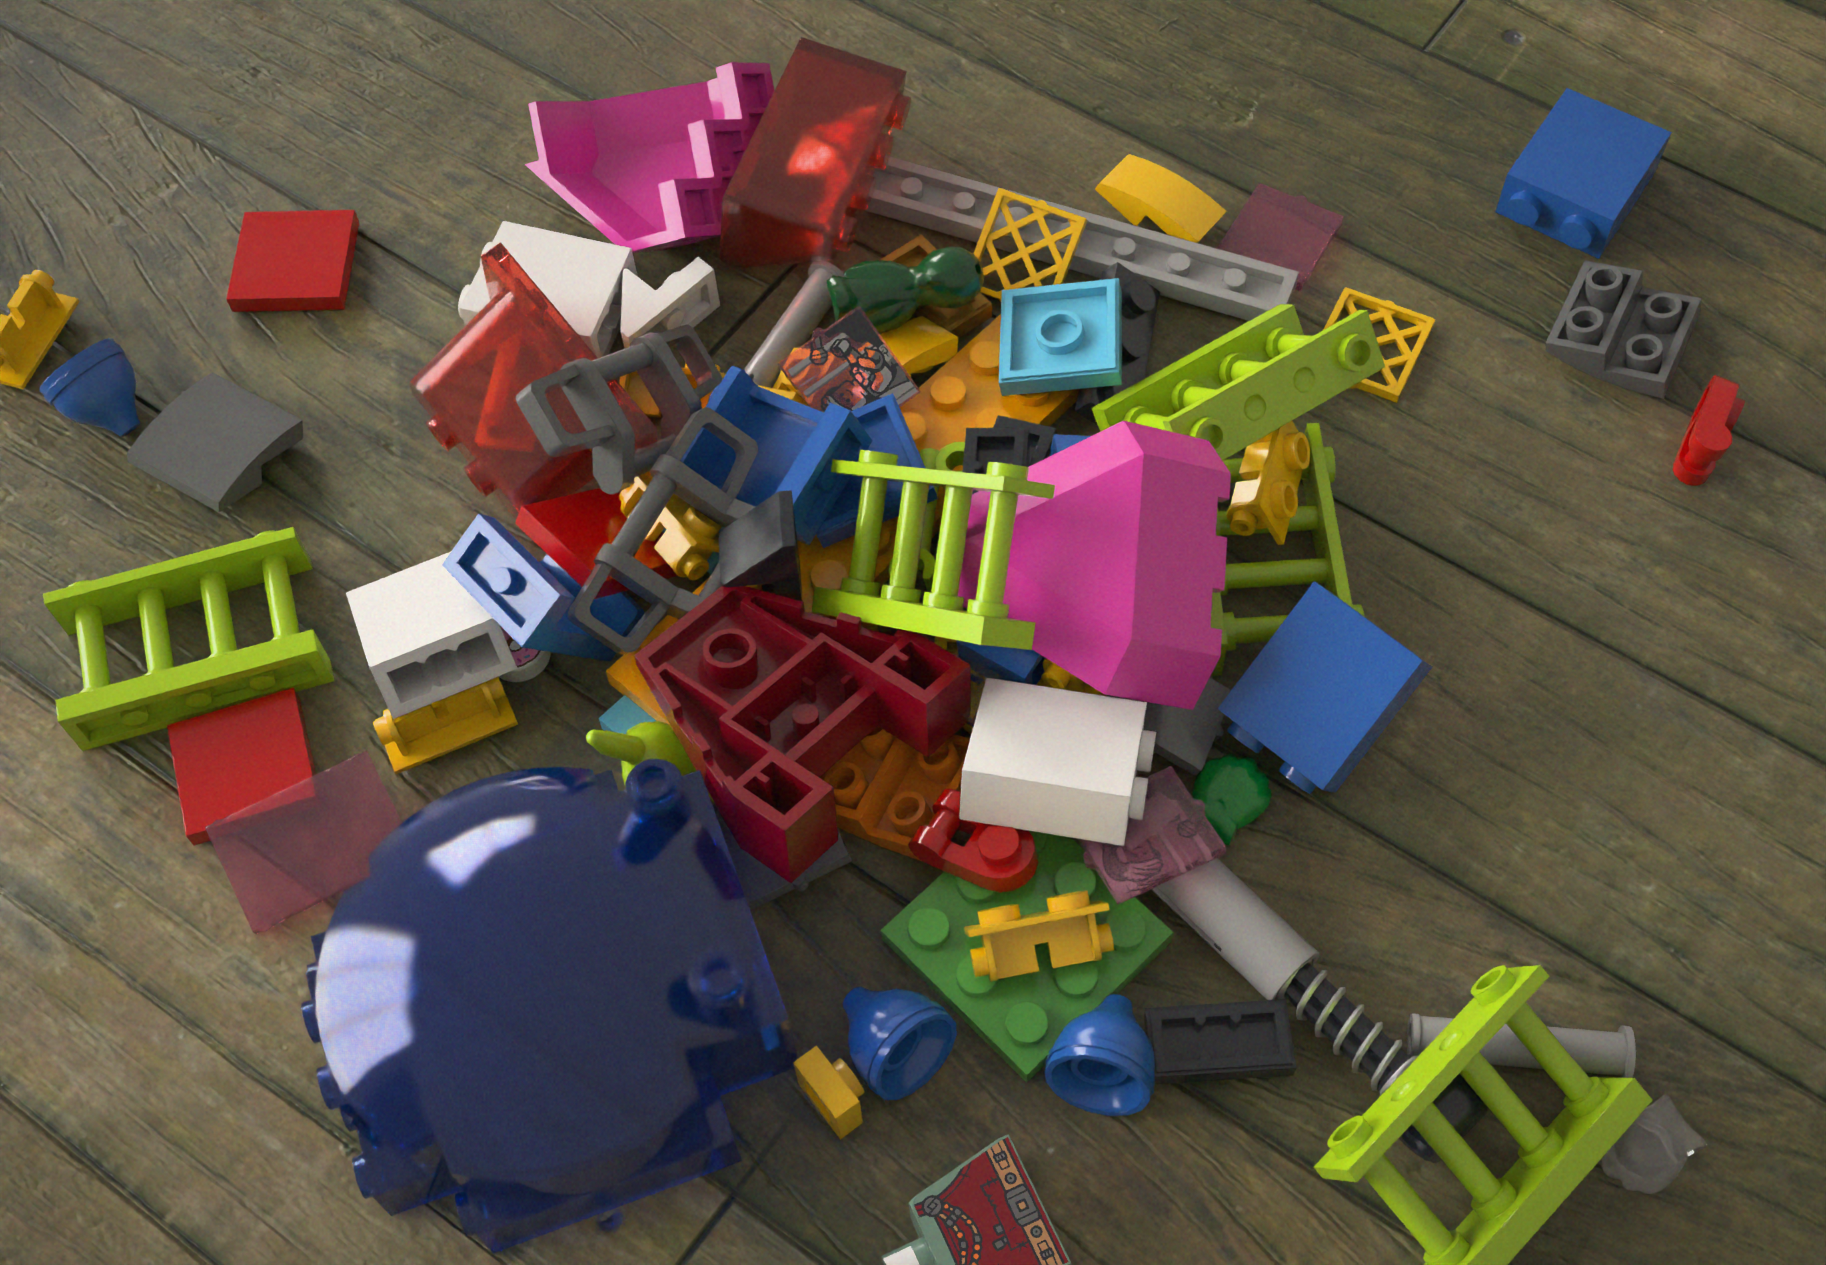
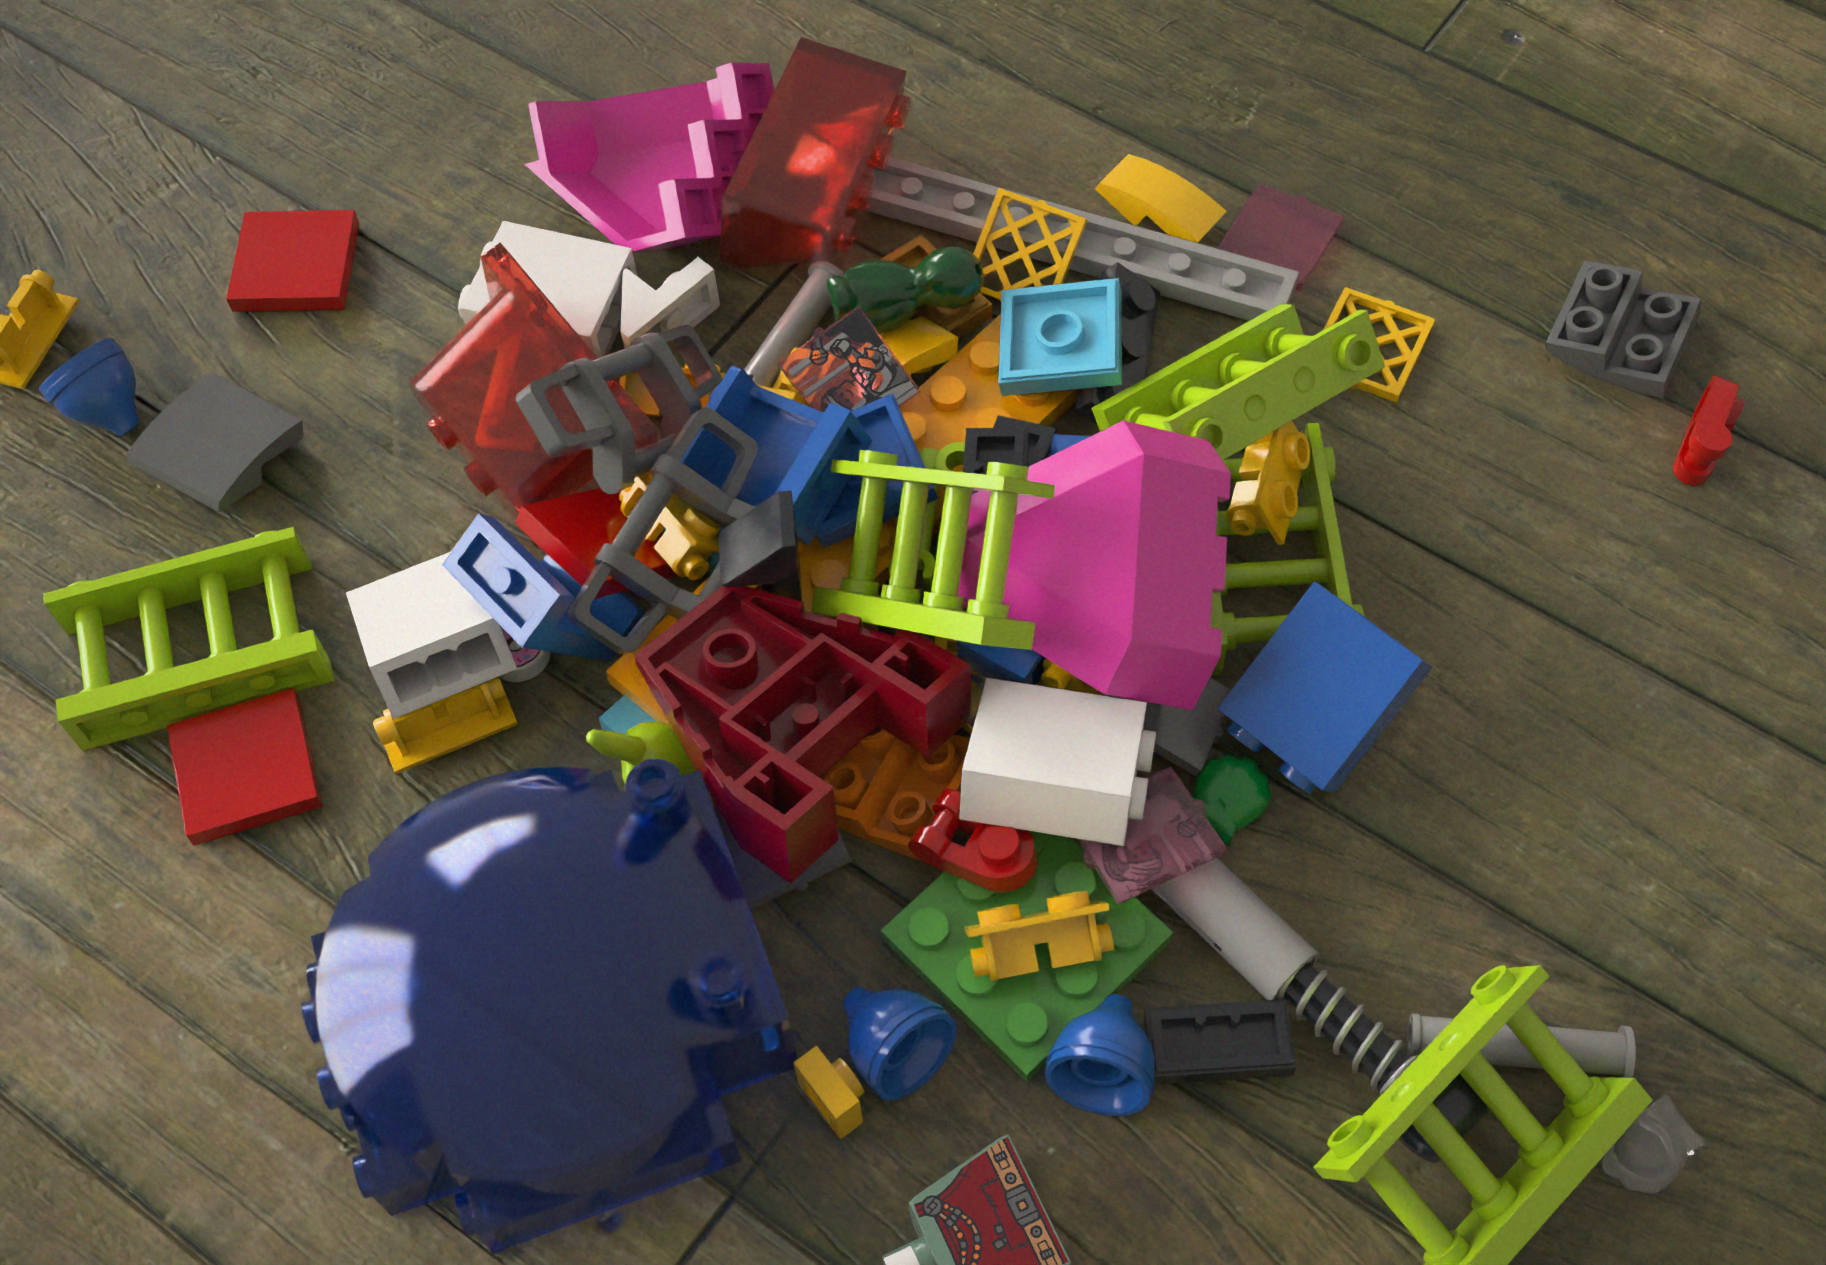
clear pink piece [205,751,418,934] -> none
blue brick [1495,88,1672,259] -> none

